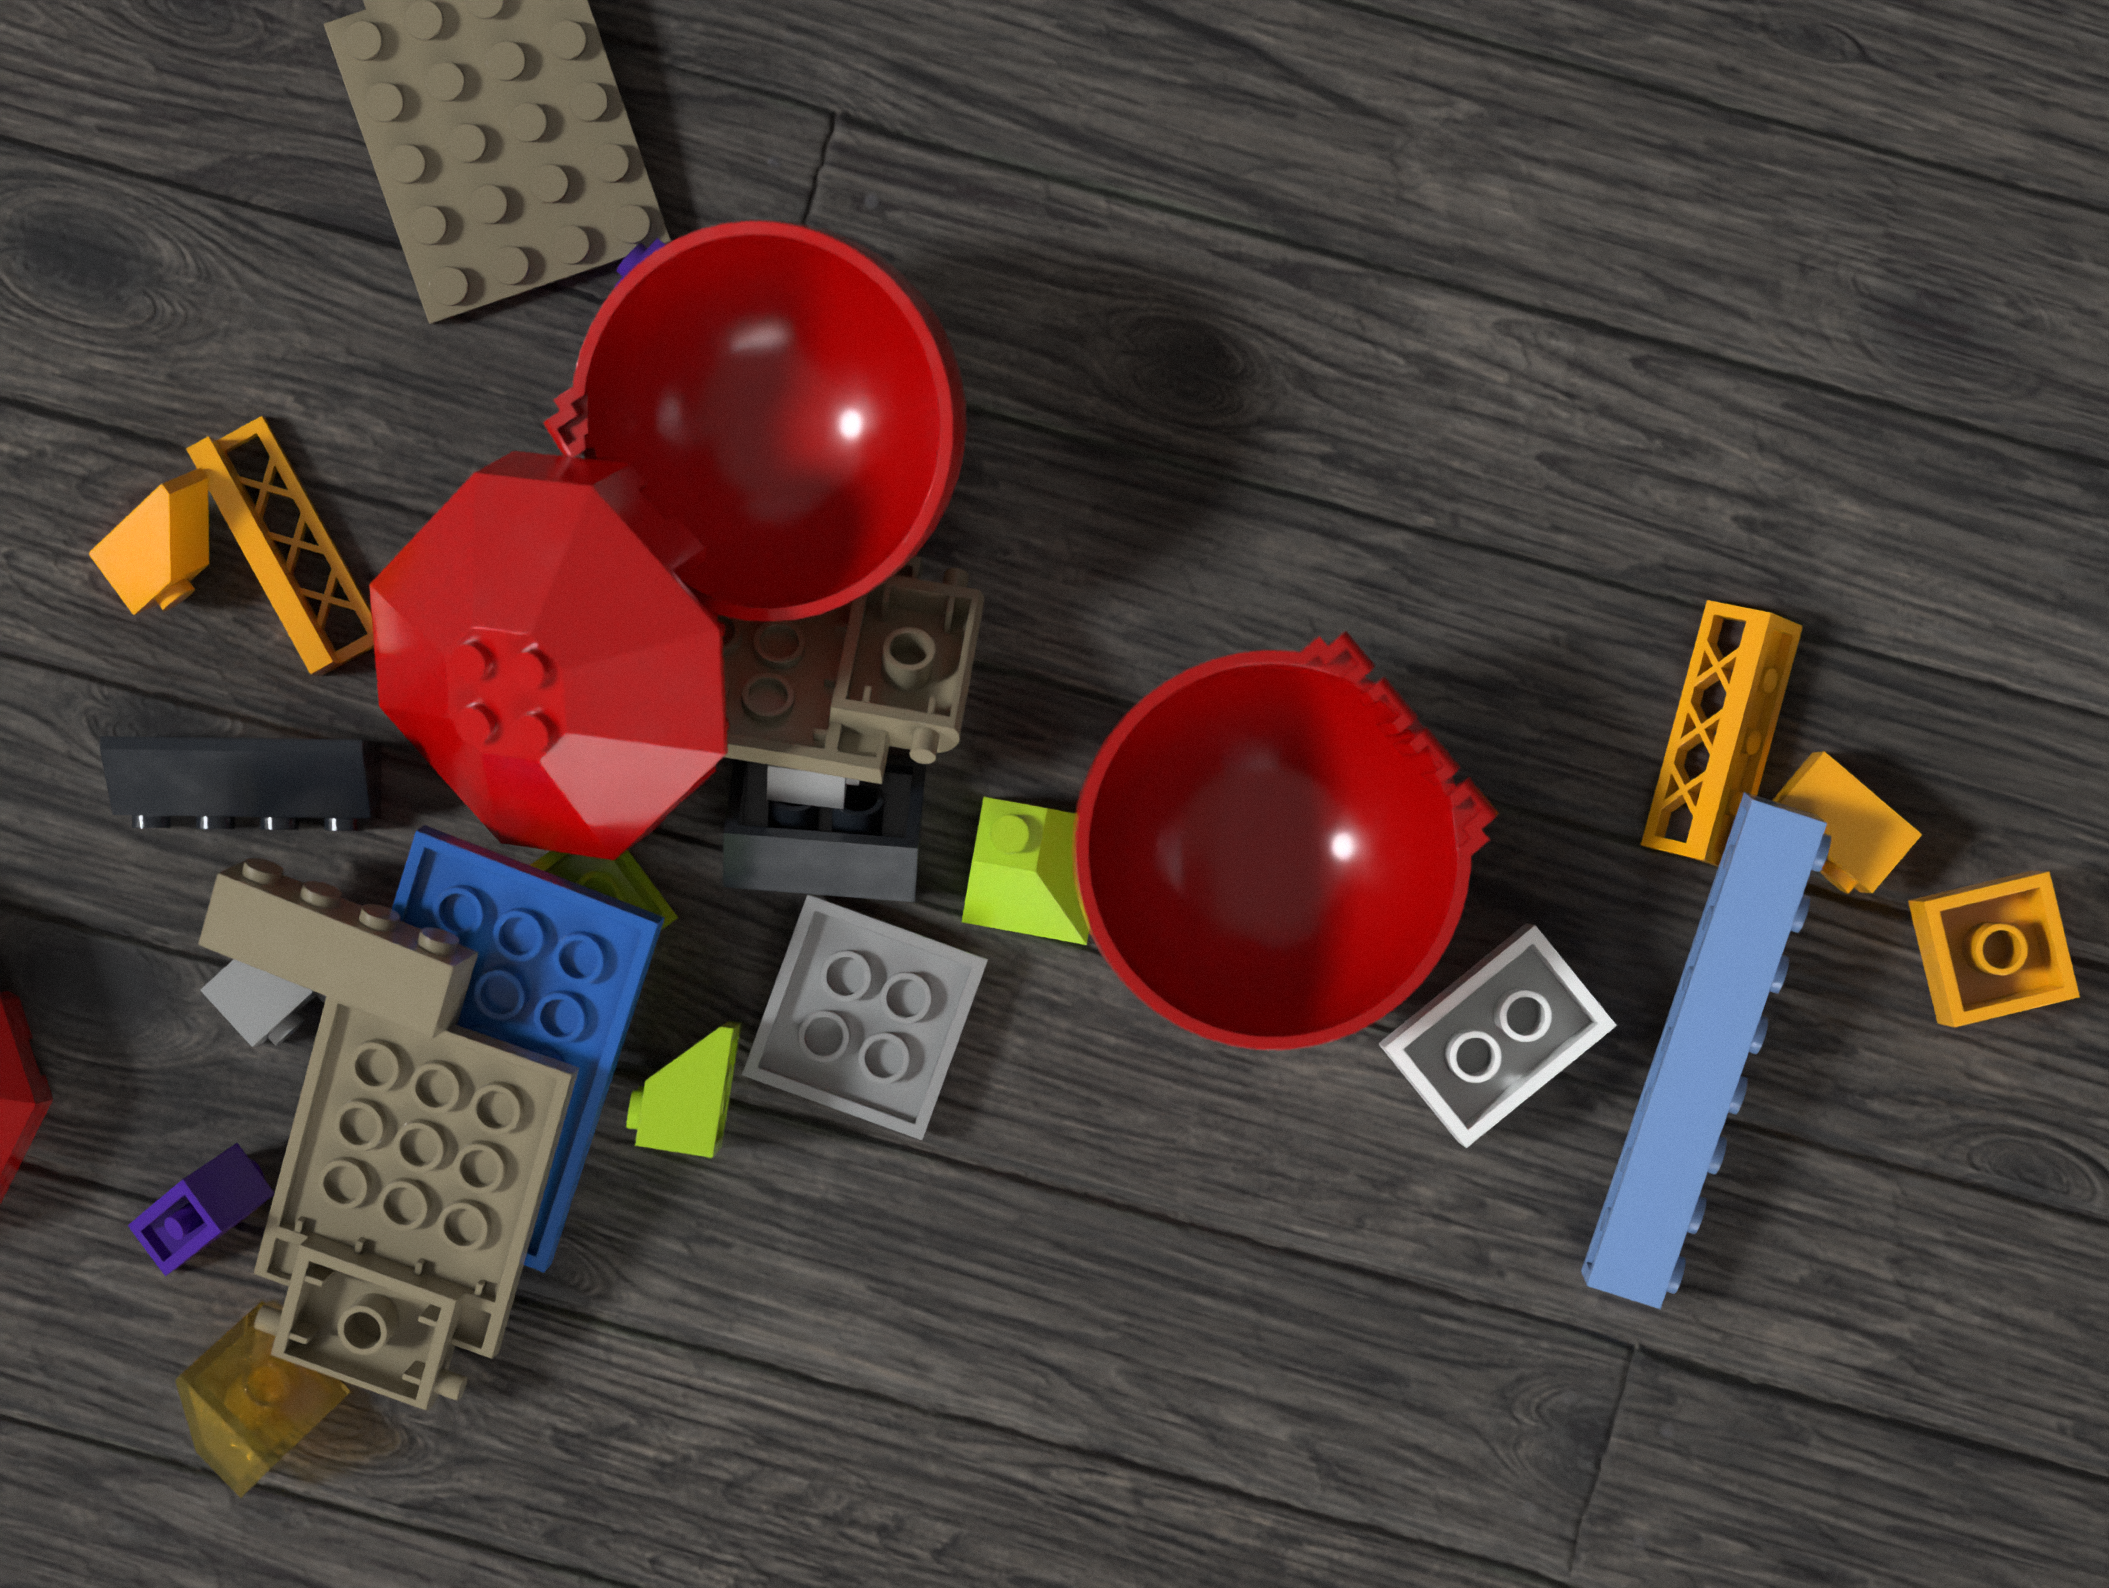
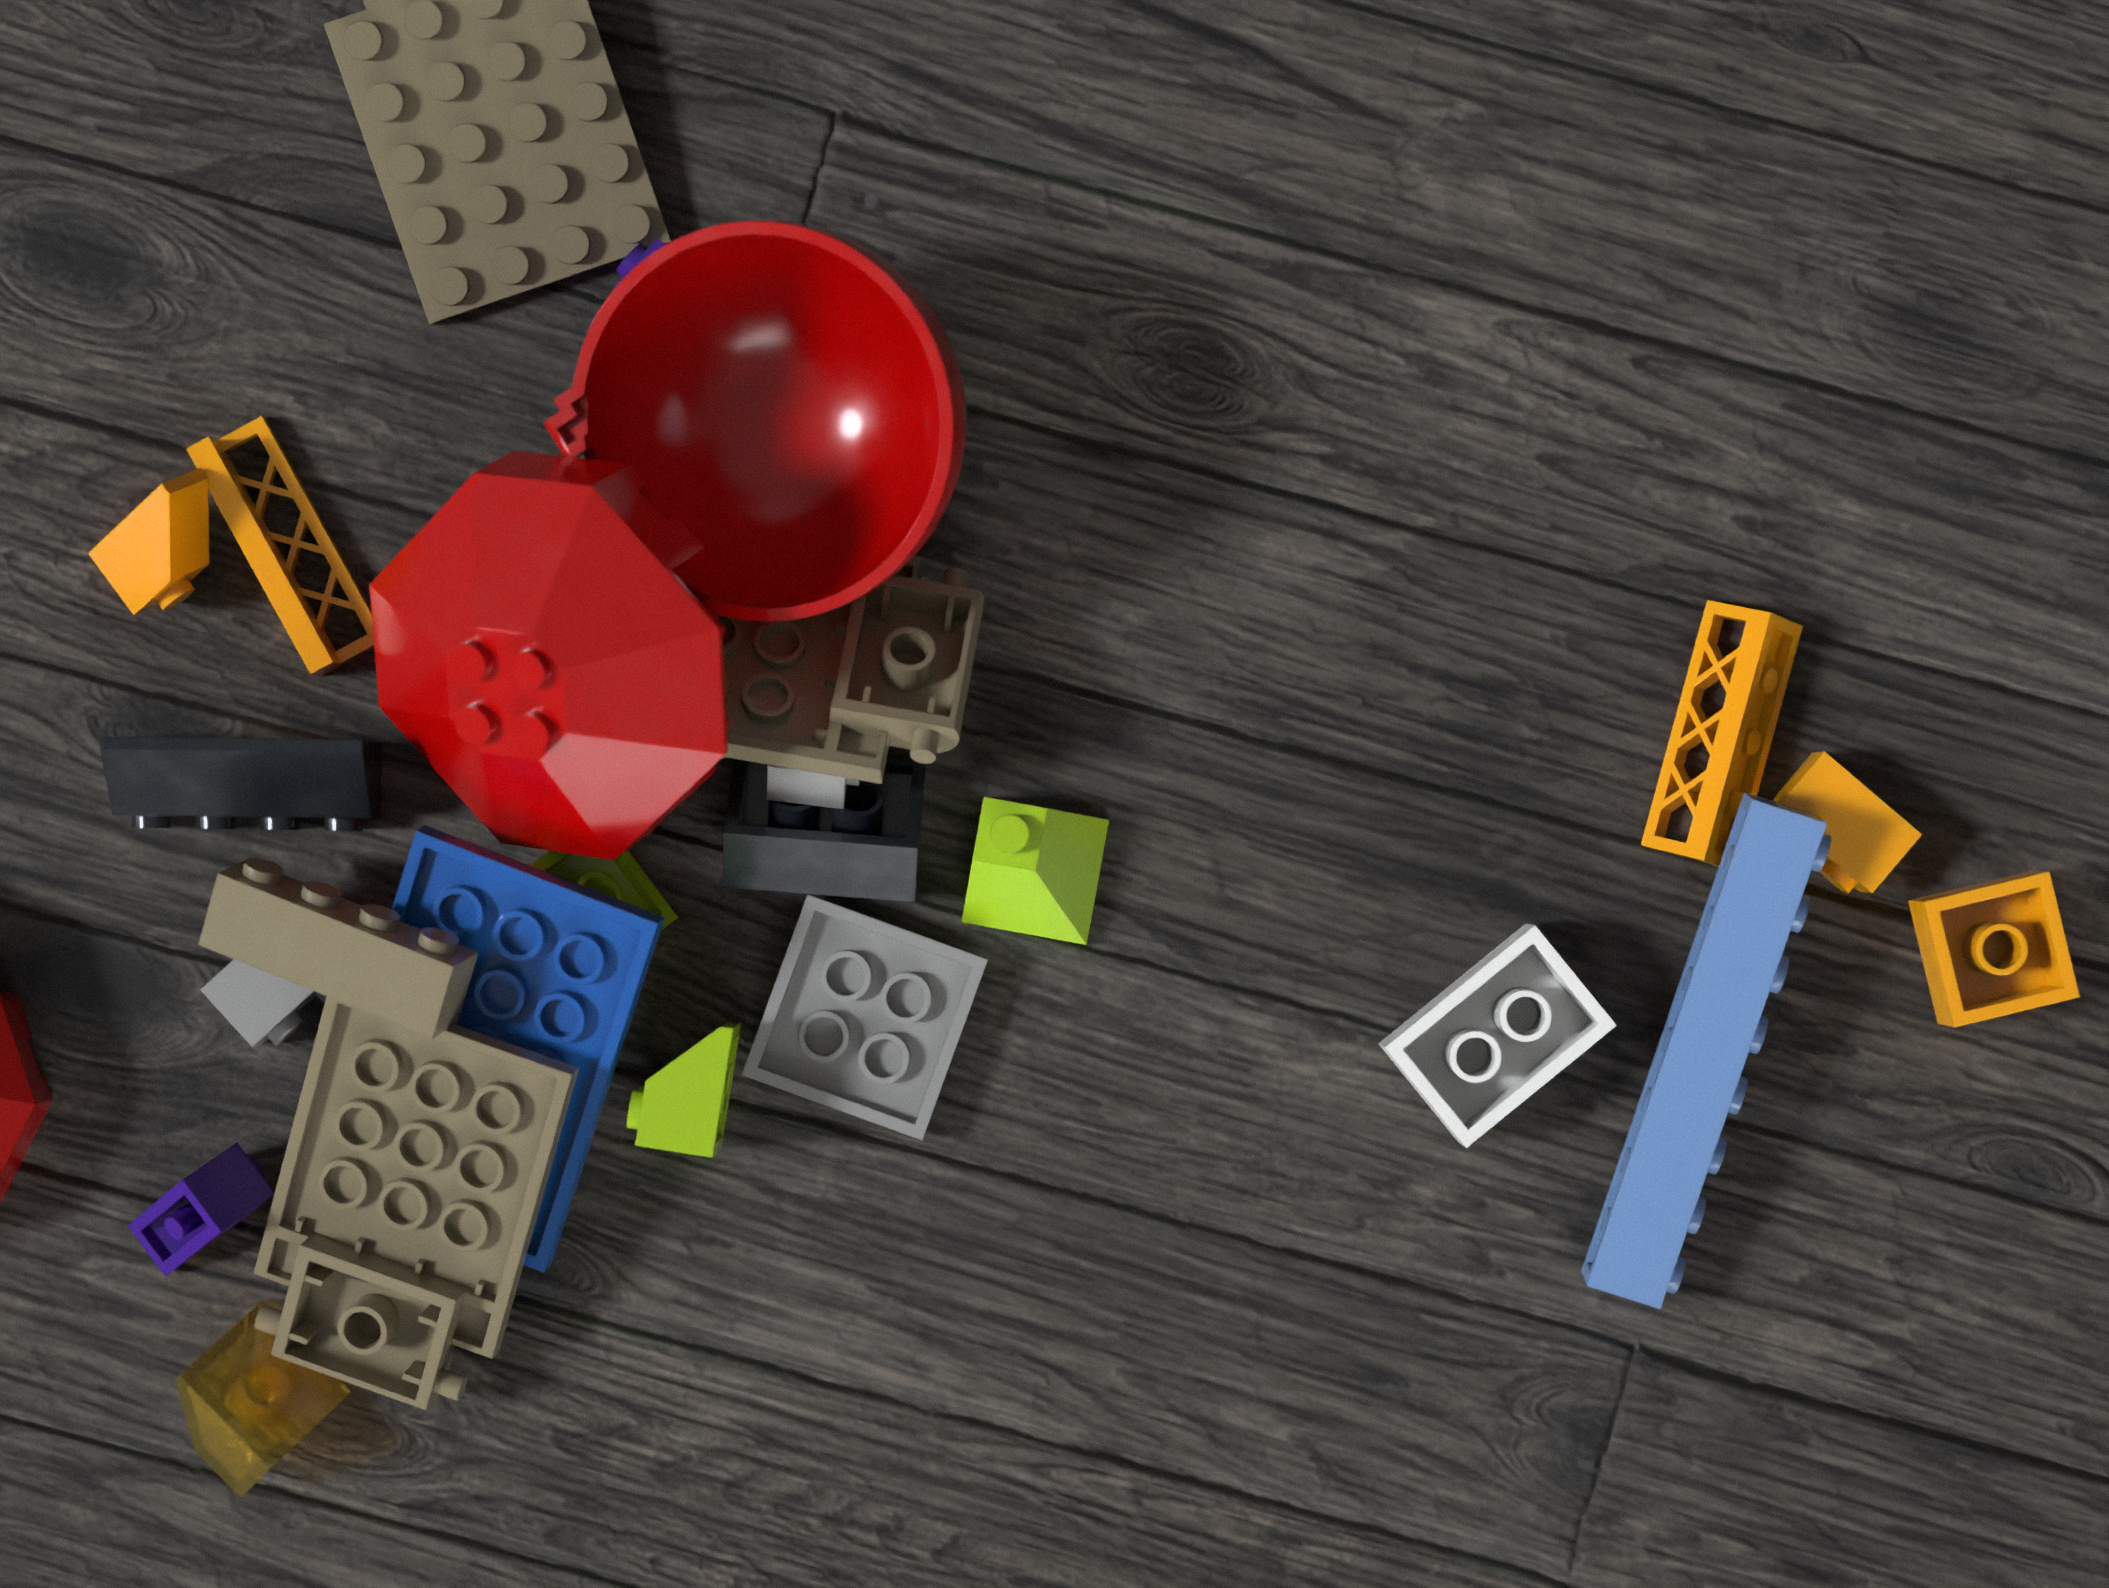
red windscreen [1072,630,1499,1050] -> none

